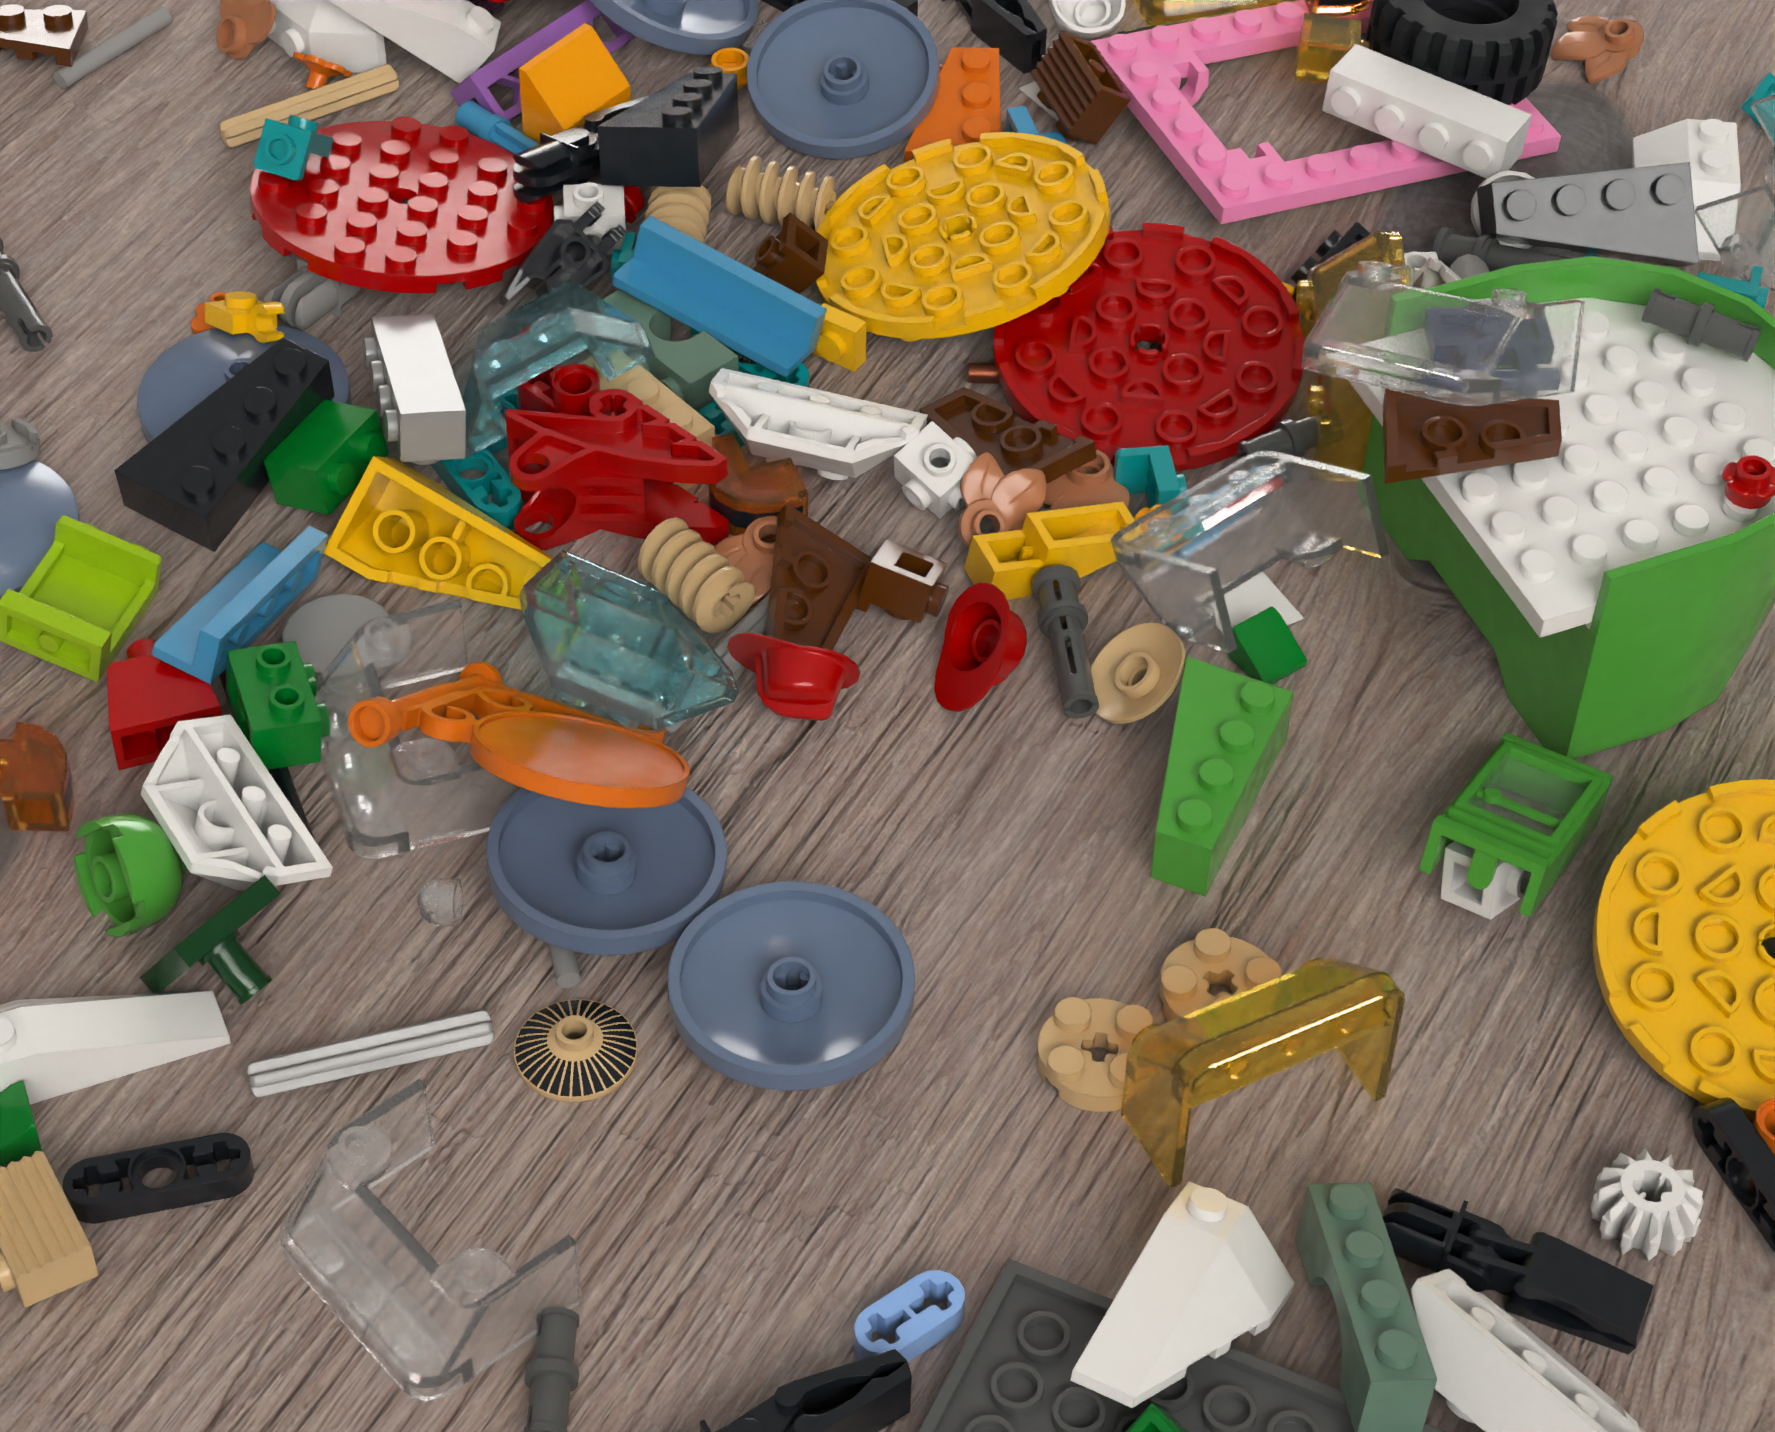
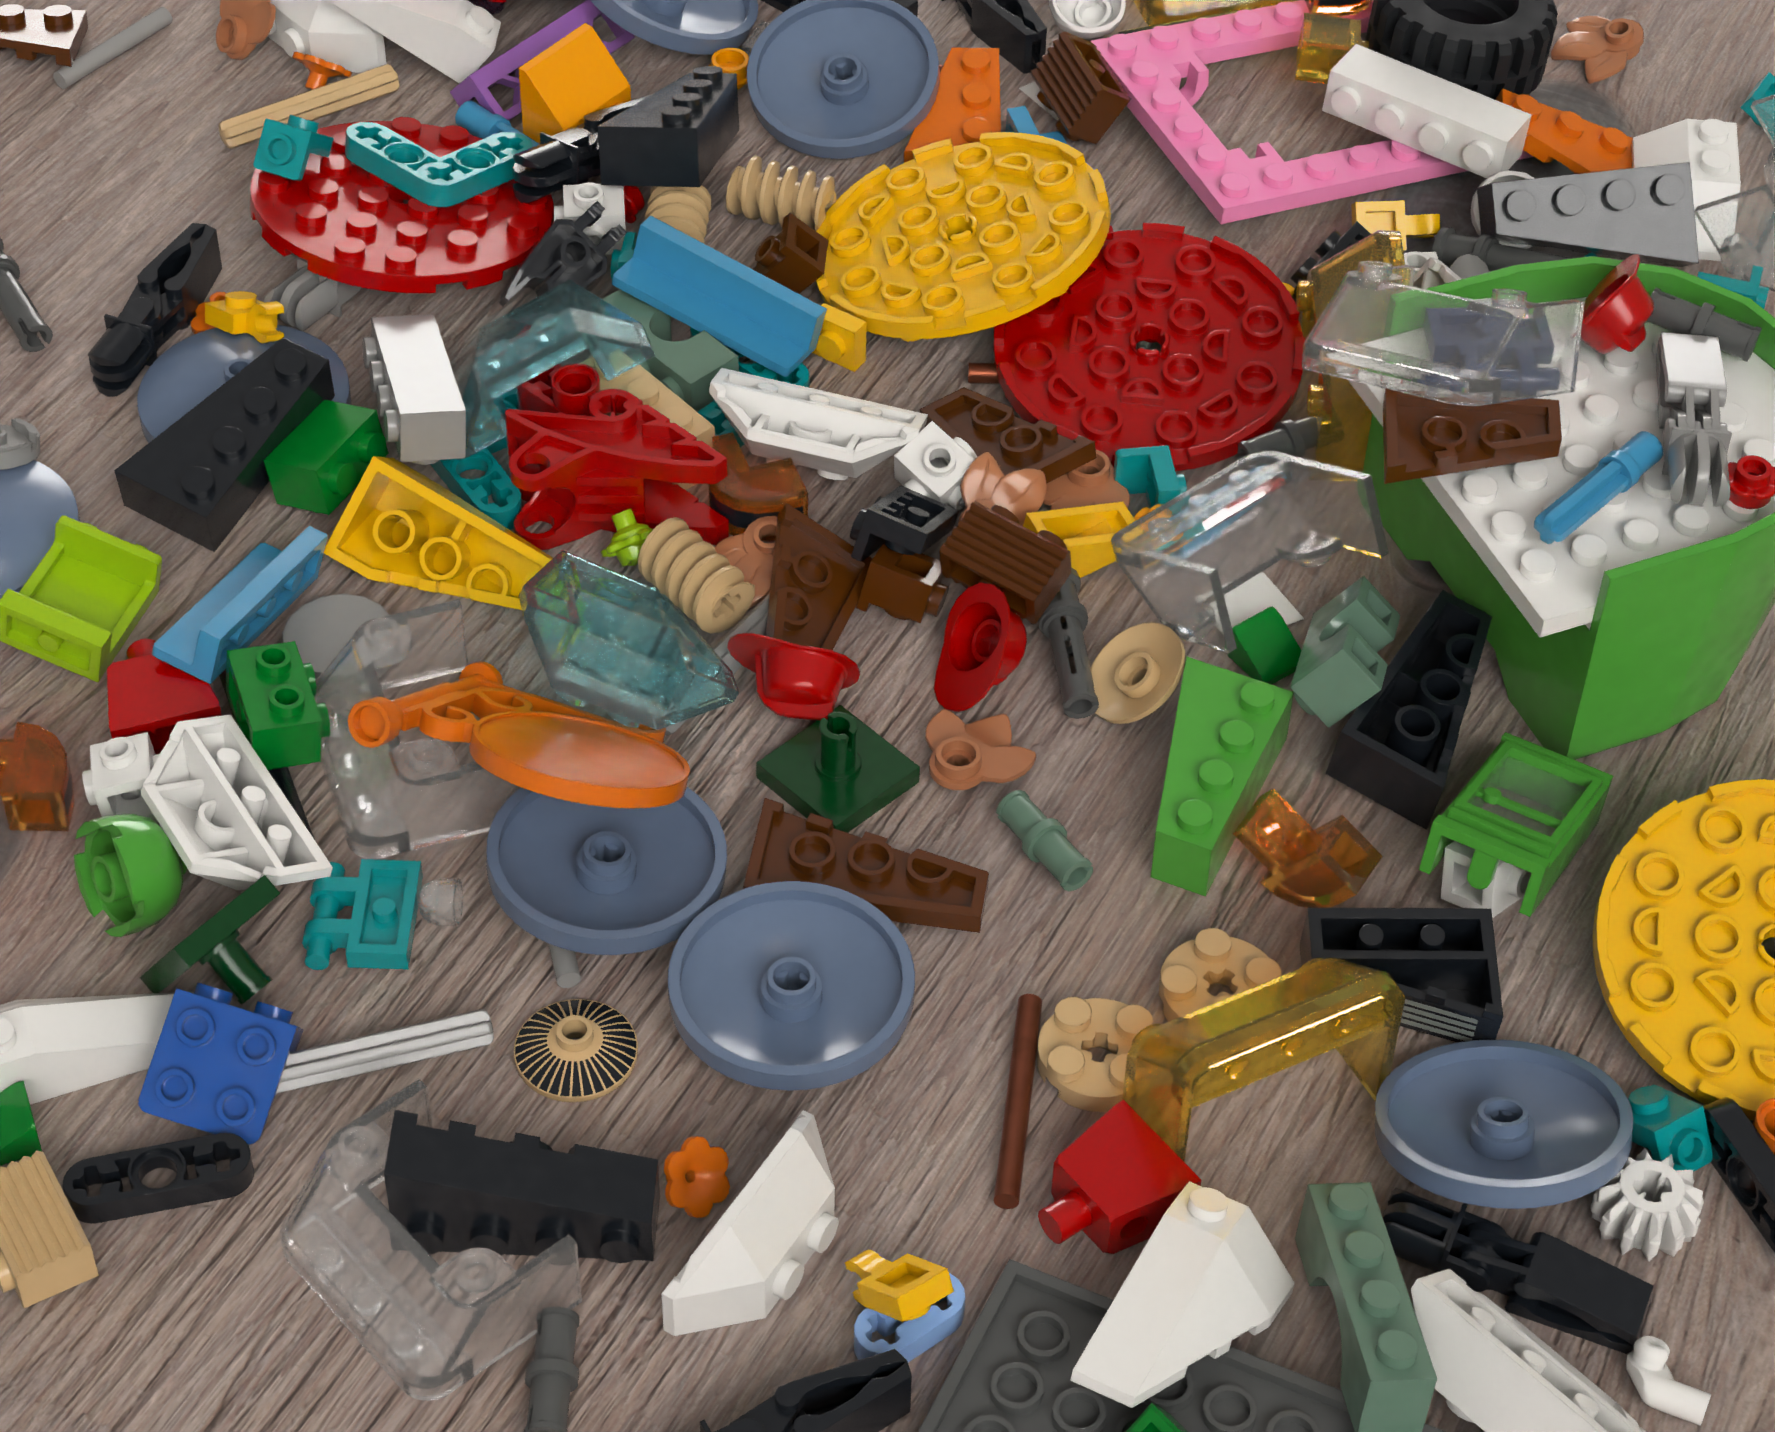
none -> white brick [82,732,159,823]
none -> black arm [88,223,222,397]
none -> blue bracket [138,982,303,1144]
none -> teal plate [302,859,423,970]
none -> teal beam [345,122,533,207]
none -> black wedge [384,1110,660,1263]
none -> lime plant [601,509,653,567]
none -> white wedge [661,1110,839,1336]
none -> orange plant [664,1136,730,1218]
none -> reddish brown wing [743,798,989,933]
none -> dark green tile [756,705,920,833]
none -> yellow plate [844,1249,954,1322]
none -> black bracket [850,485,959,562]
none -> nougat plate [925,709,1036,790]
none -> reddish brown brick [939,501,1071,624]
none -> copper bar [994,994,1042,1209]
none -> sand green pin [996,790,1093,891]
none -> red torso [1038,1099,1202,1254]
none -> clear orange brick [1233,788,1383,908]
none -> sand green arch [1290,576,1401,728]
none -> black wedge [1300,908,1503,1042]
none -> black wedge [1325,590,1492,830]
none -> yellow plate [1351,200,1440,253]
none -> sand blue dish [1374,1040,1633,1209]
none -> orange wing [1495,88,1633,174]
none -> dark azure axle [1534,431,1663,544]
none -> red piece [1565,254,1655,354]
none -> white arm [1626,1336,1711,1426]
none -> teal bracket [1628,1084,1713,1172]
none -> light grey arm [1656,332,1732,507]

